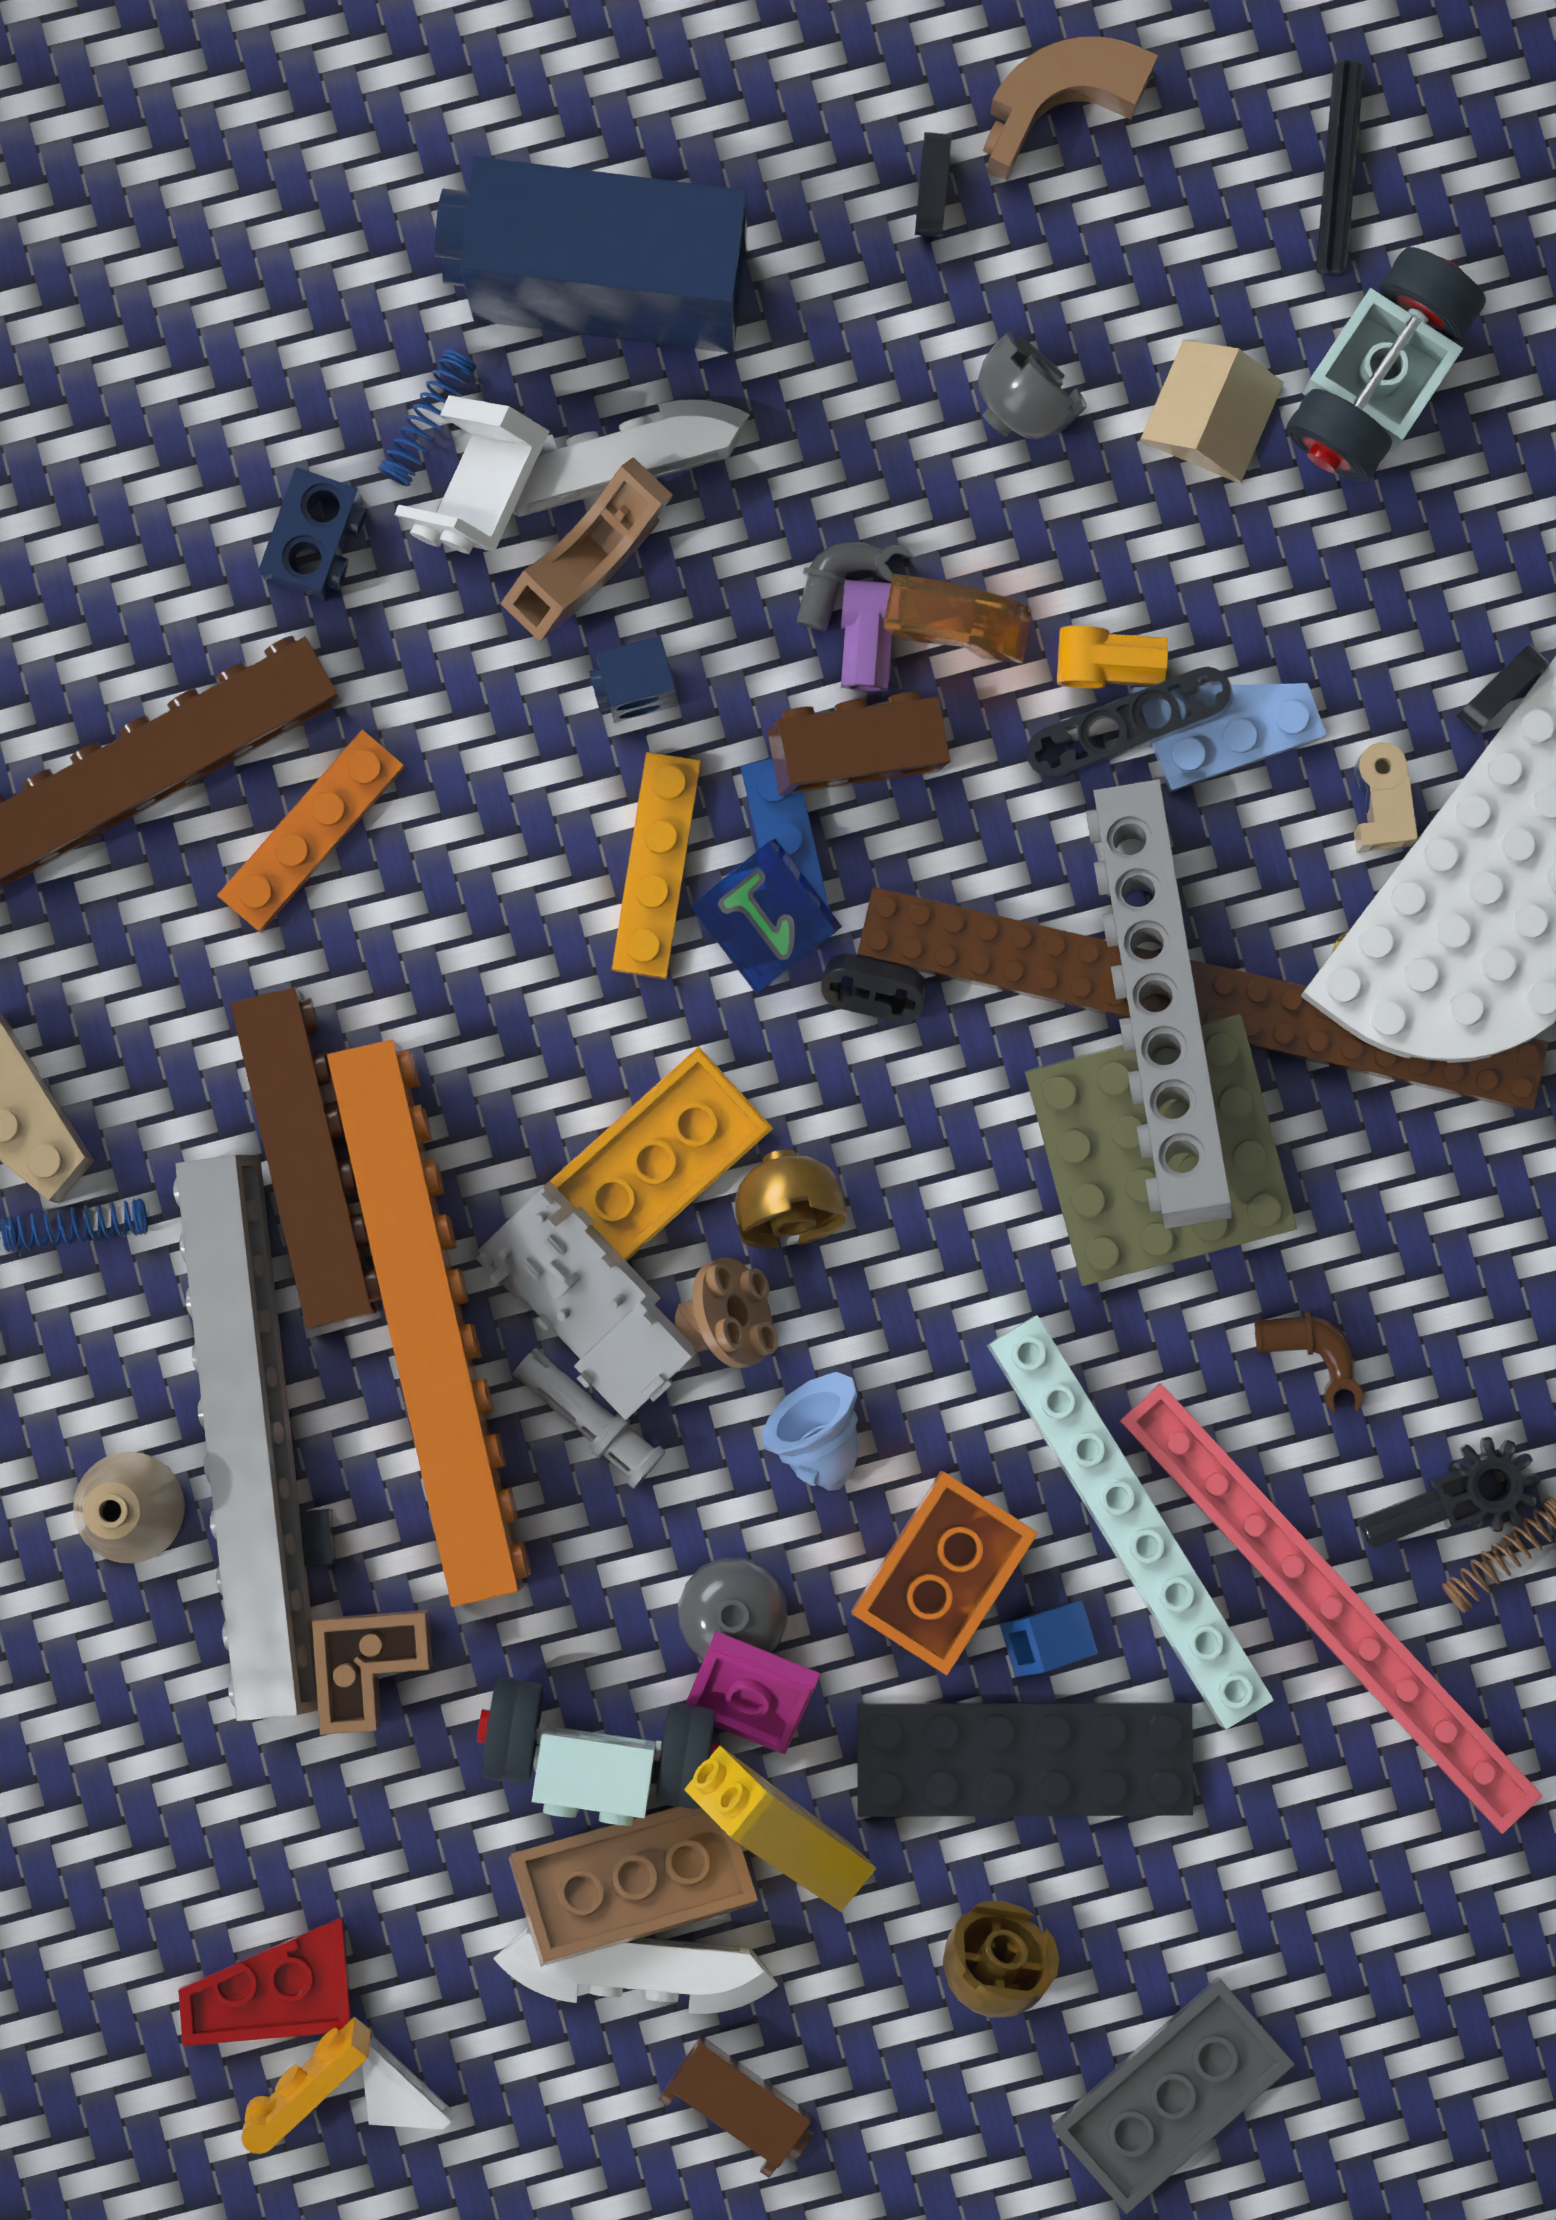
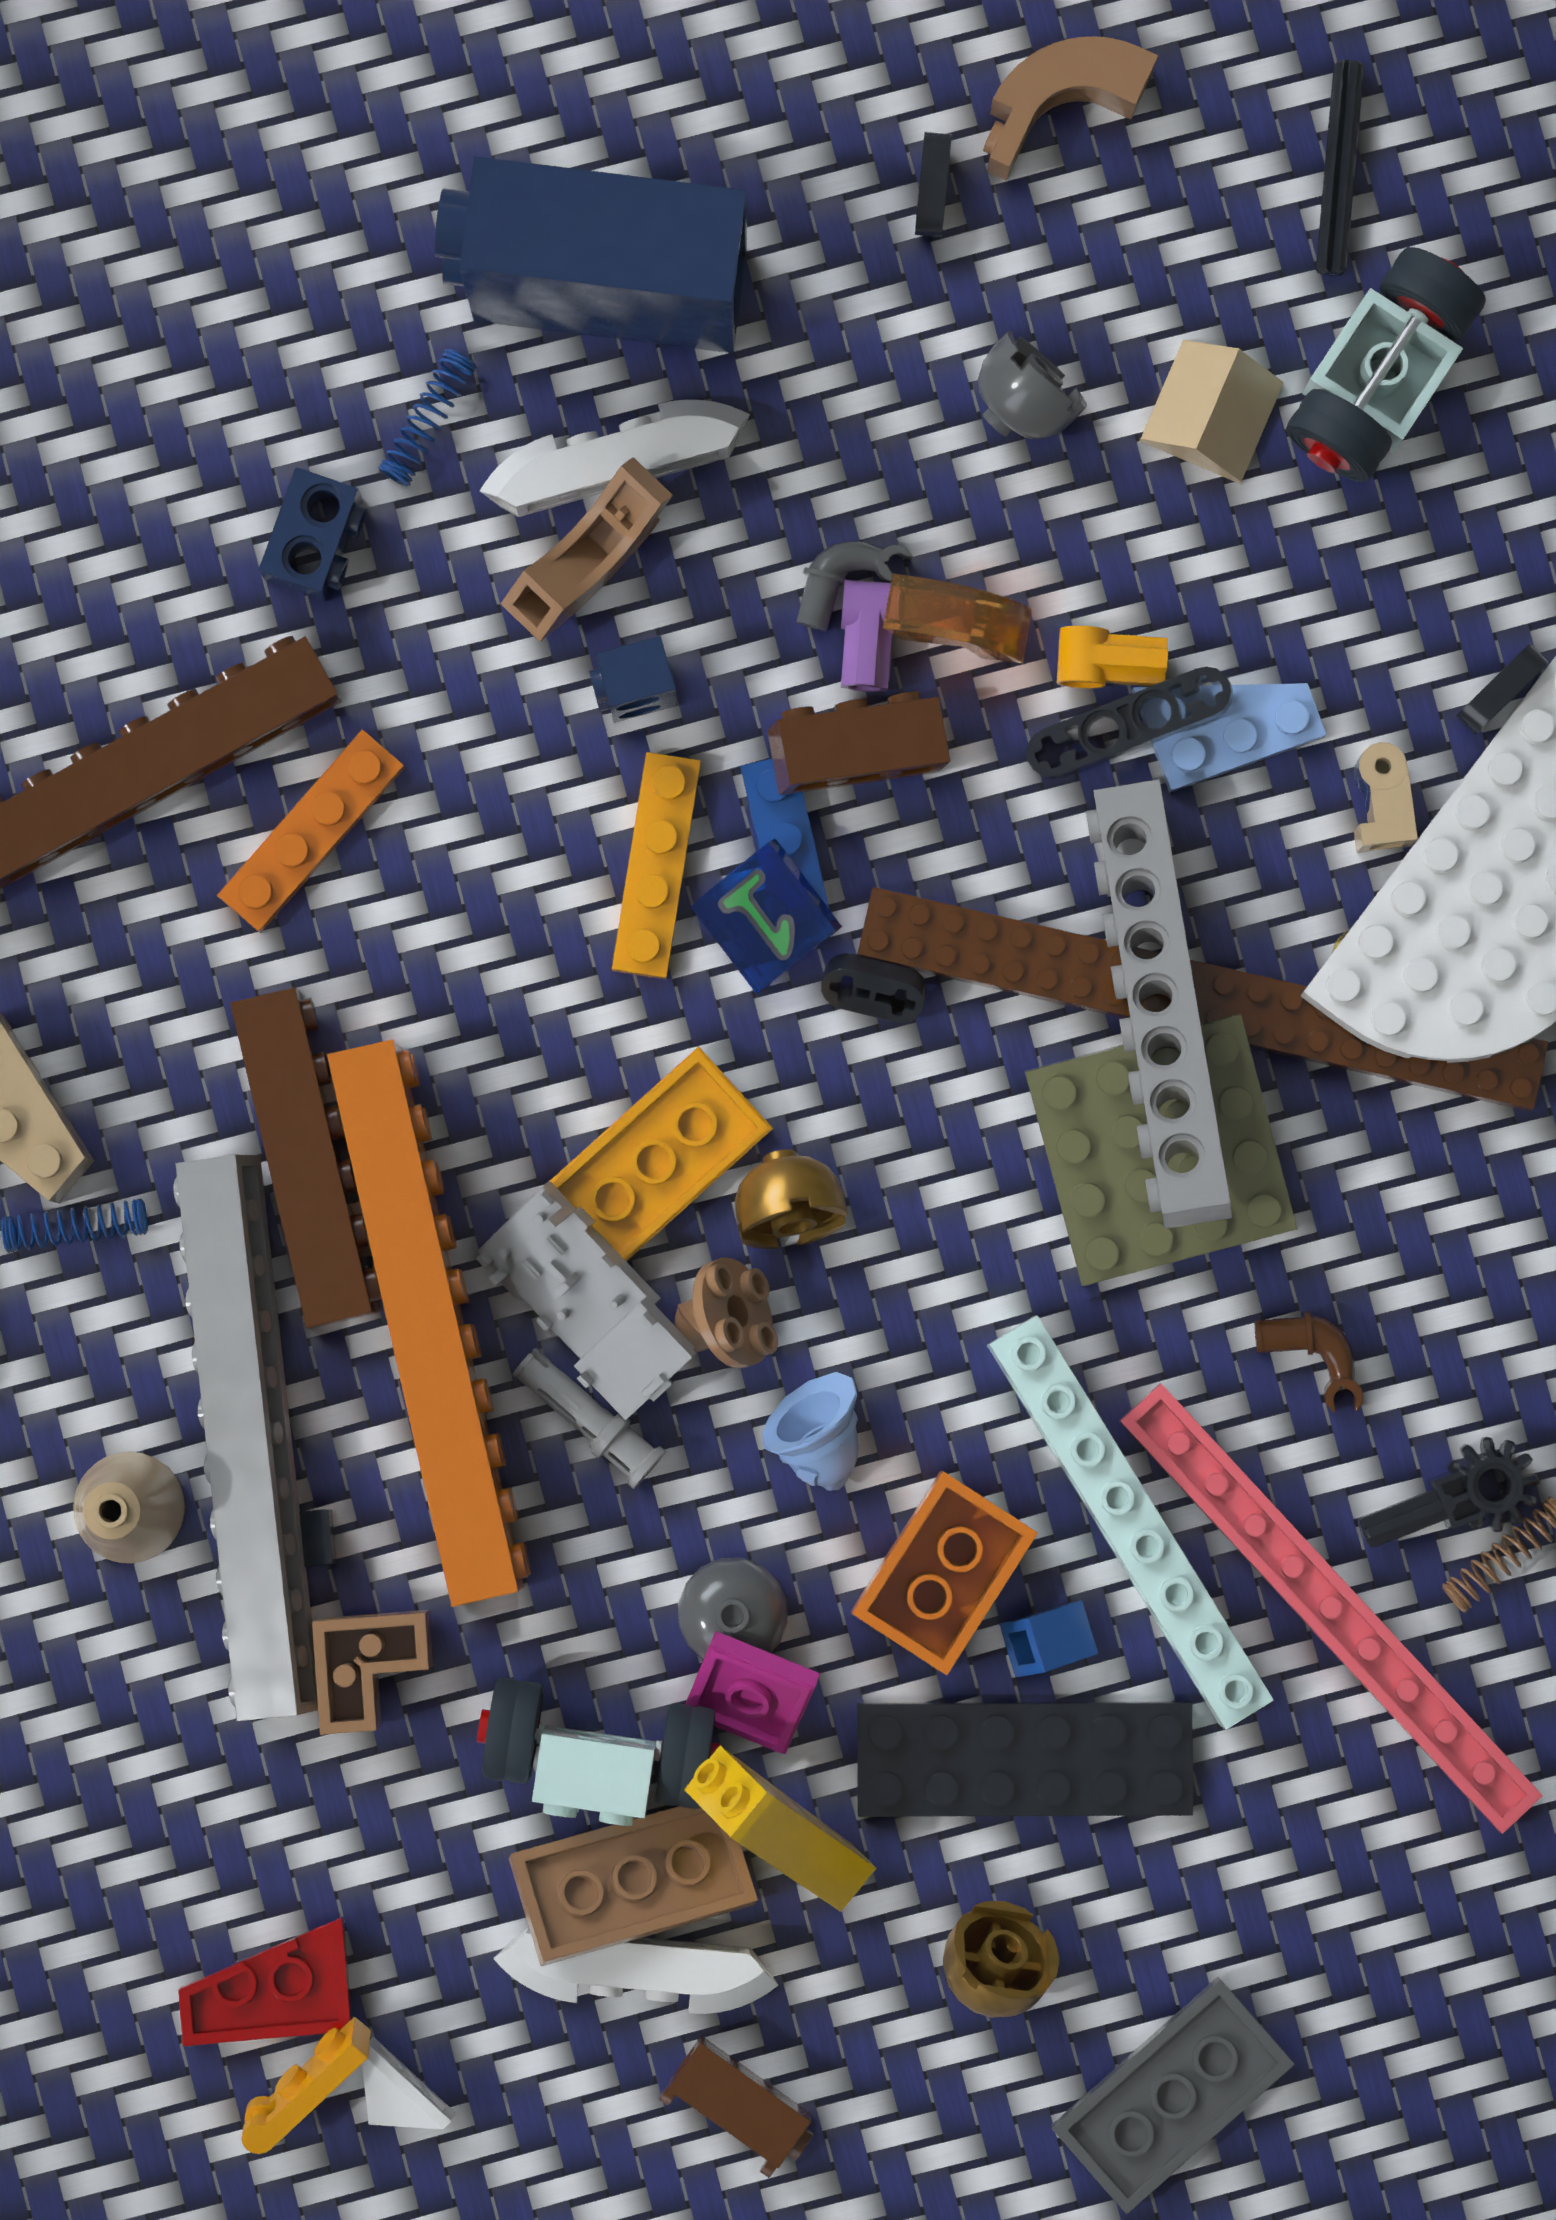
white panel [394,395,550,554] -> none

